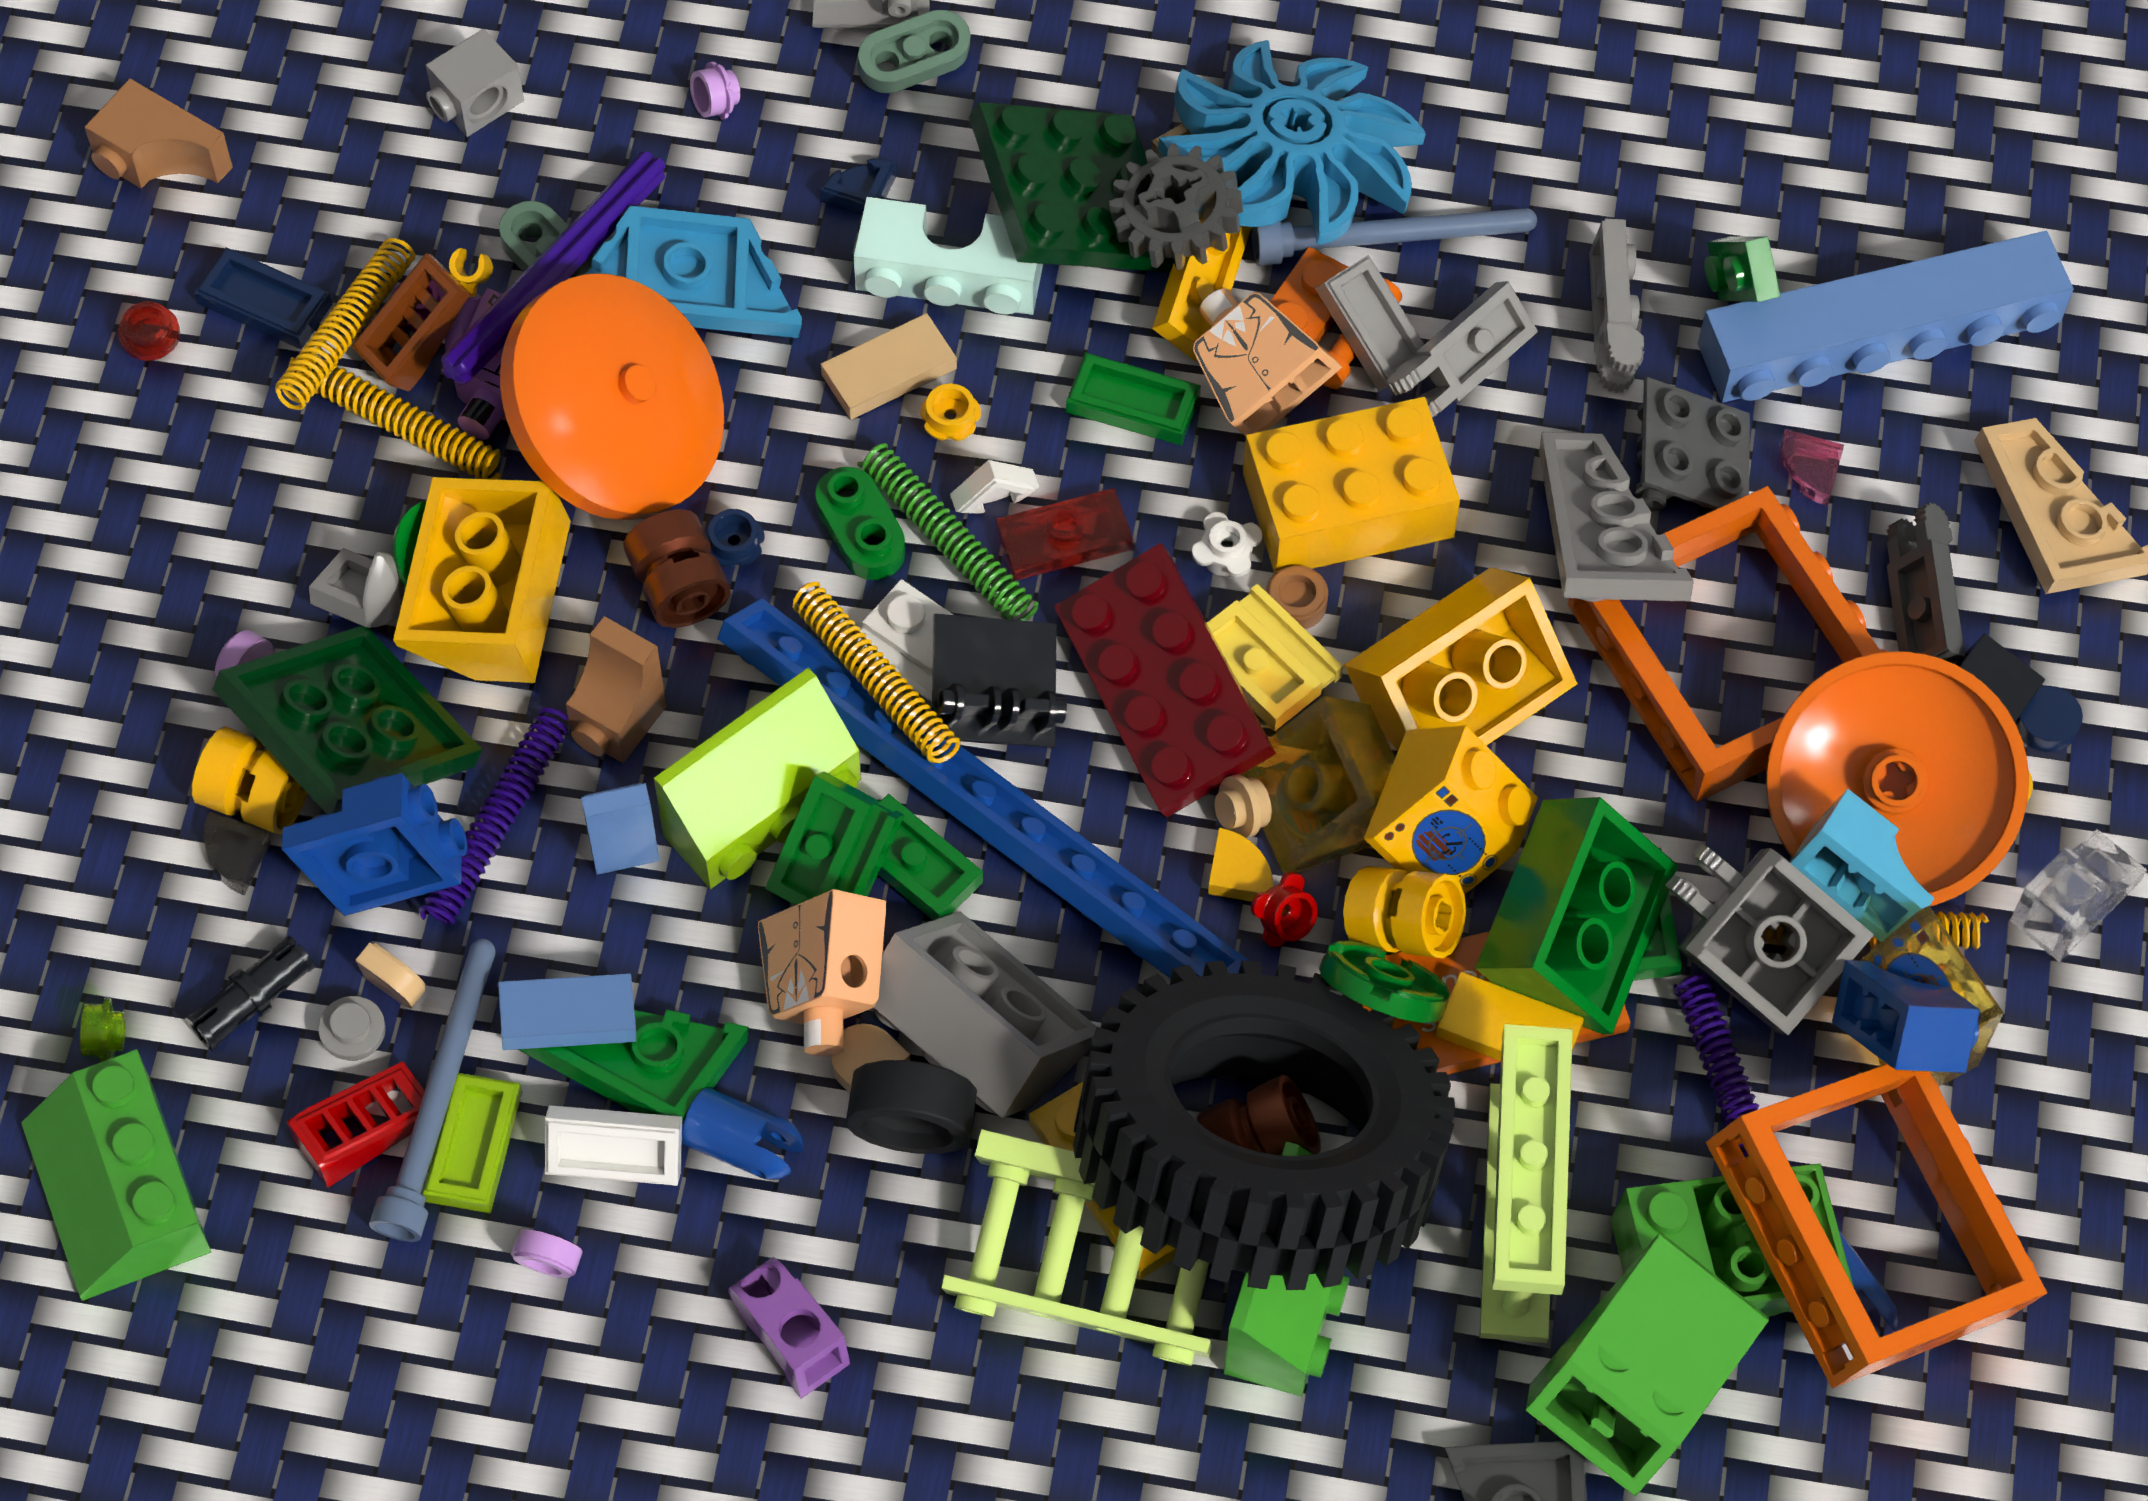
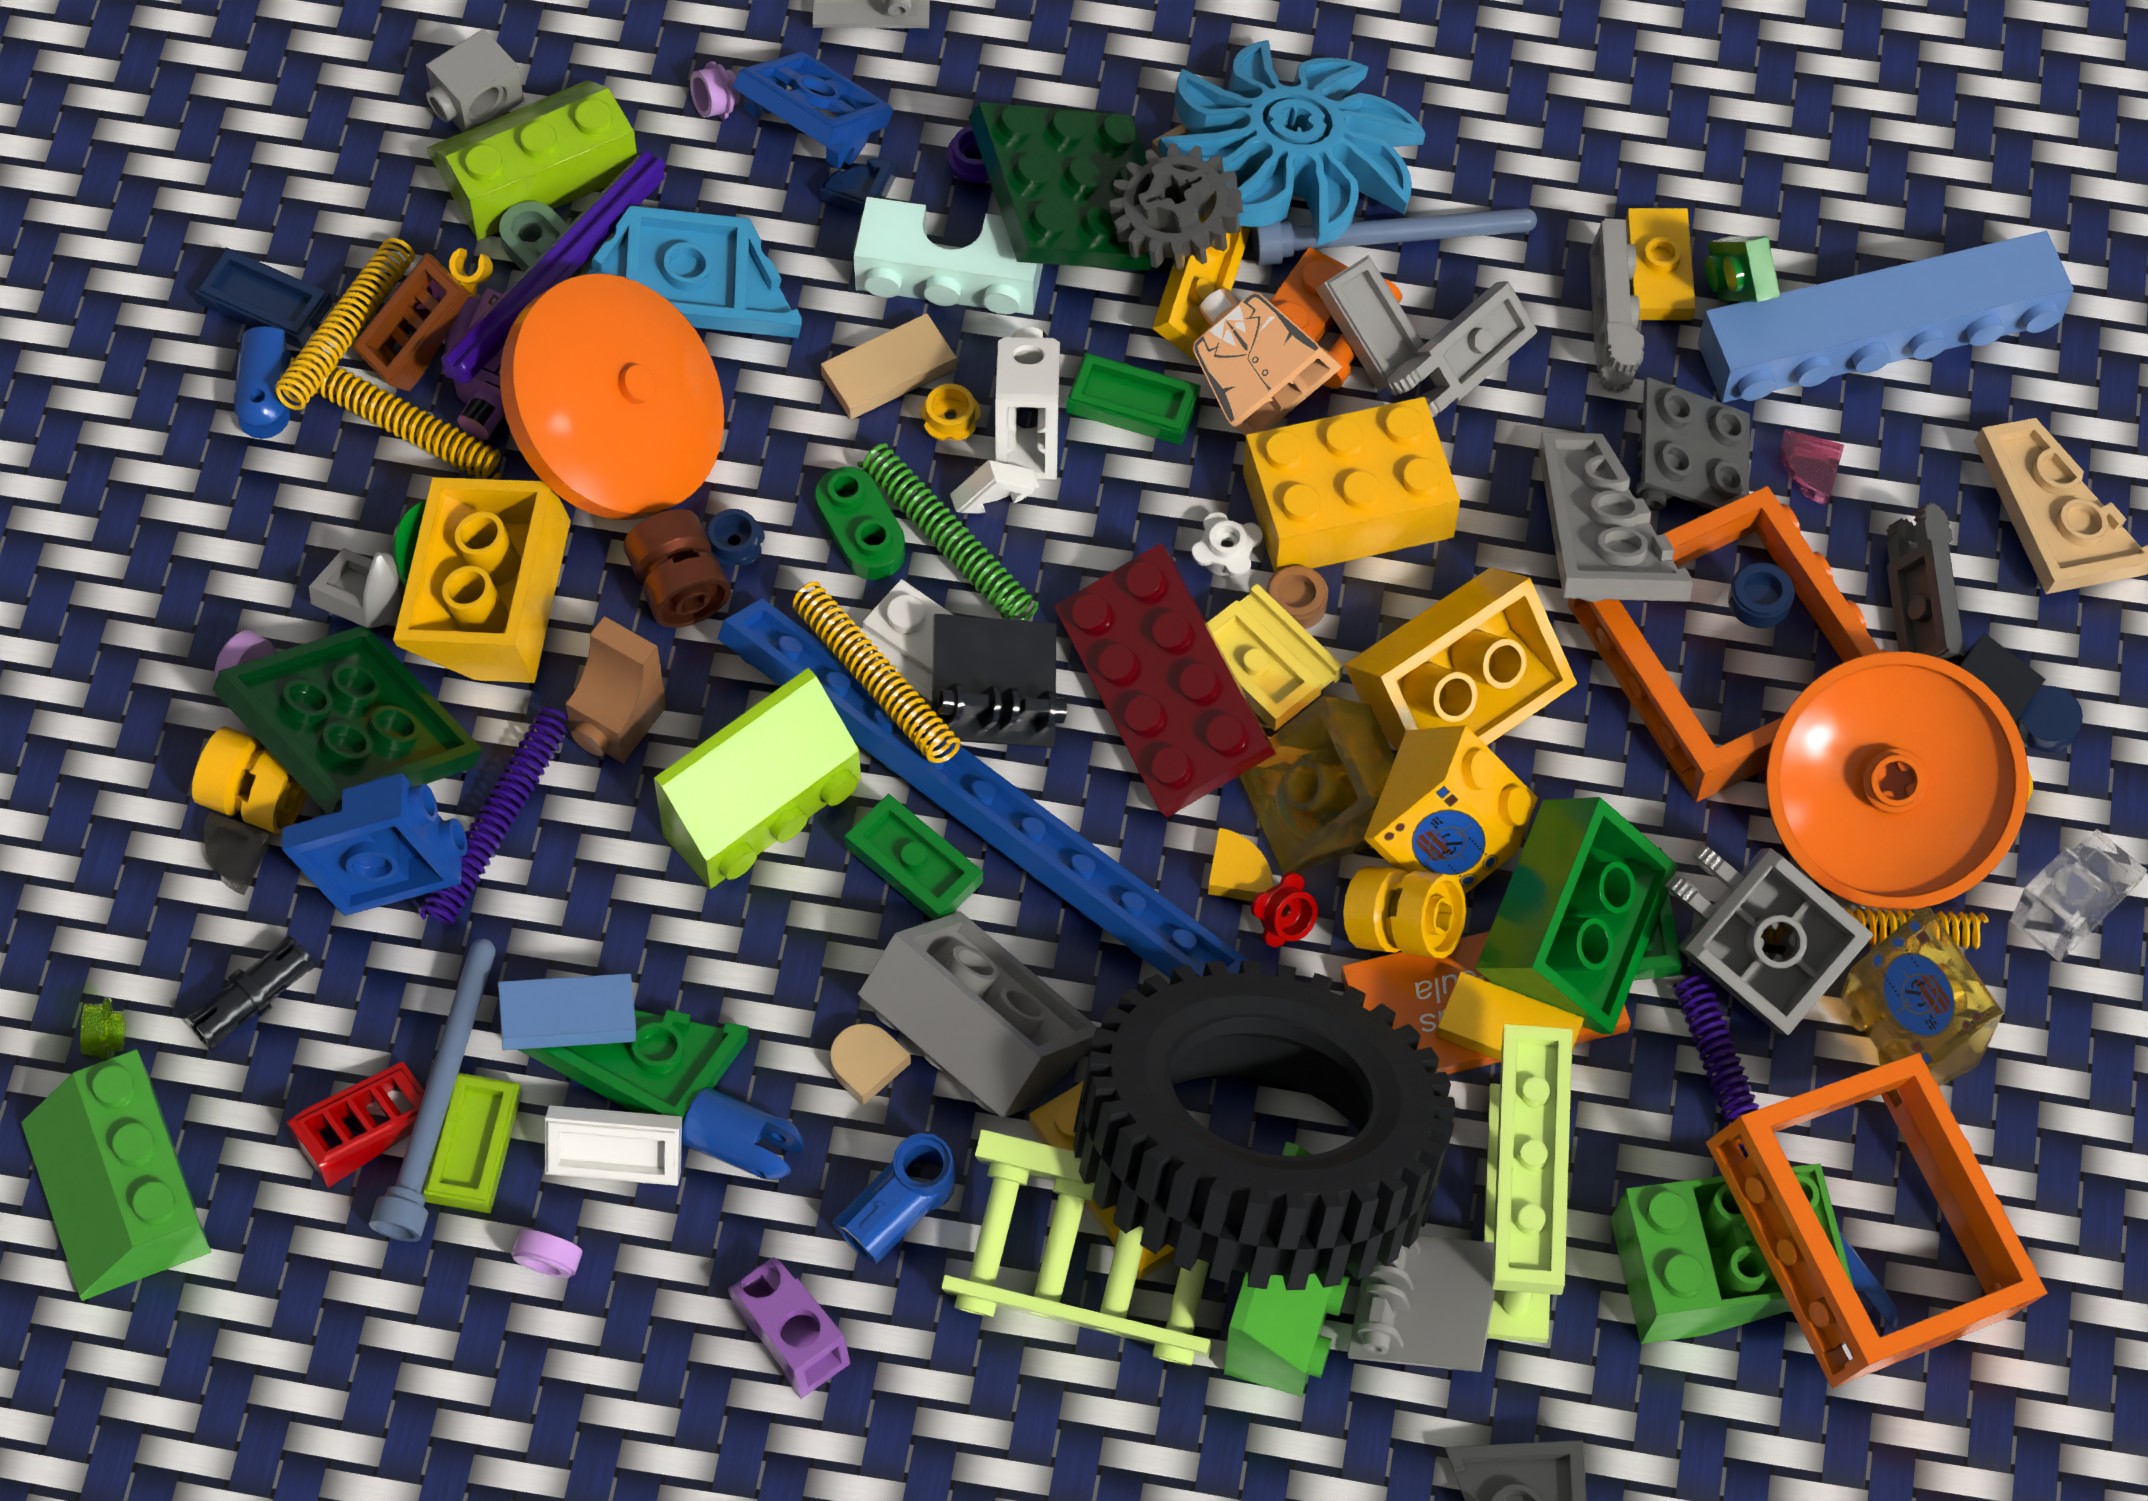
medium nougat arch [85,79,233,189] -> none
clear red plate [118,301,180,361] -> none
light grey plate [318,996,386,1061] -> none
tan tile [355,942,426,1008] -> none
medium blue tile [581,783,660,875] -> none
light nougat torso [758,889,886,1056] -> none
green plate [765,771,904,905] -> none
black tyre [846,1060,977,1154] -> none
sand green plate [857,10,971,93] -> none
clear red plate [996,488,1133,581] -> none
copper wheel [1197,1074,1321,1155] -> none
tan plate [1215,774,1272,838] -> none
green tile [1319,941,1450,1023] -> none
bright green slope [1526,1232,1769,1497] -> none
medium azure arch [1790,788,1934,949] -> none
blue arch [1832,960,1980,1073] -> none
none -> blue piece [234,326,291,439]
none -> lime slope [427,80,637,241]
none -> blue piece [732,51,894,169]
none -> blue piece [833,1133,956,1265]
none -> dark purple plate [947,126,989,183]
none -> white torso [995,327,1060,480]
none -> light grey hinge [1347,1235,1495,1372]
none -> yellow plate [1626,208,1696,320]
none -> dark blue tile [1728,562,1795,628]

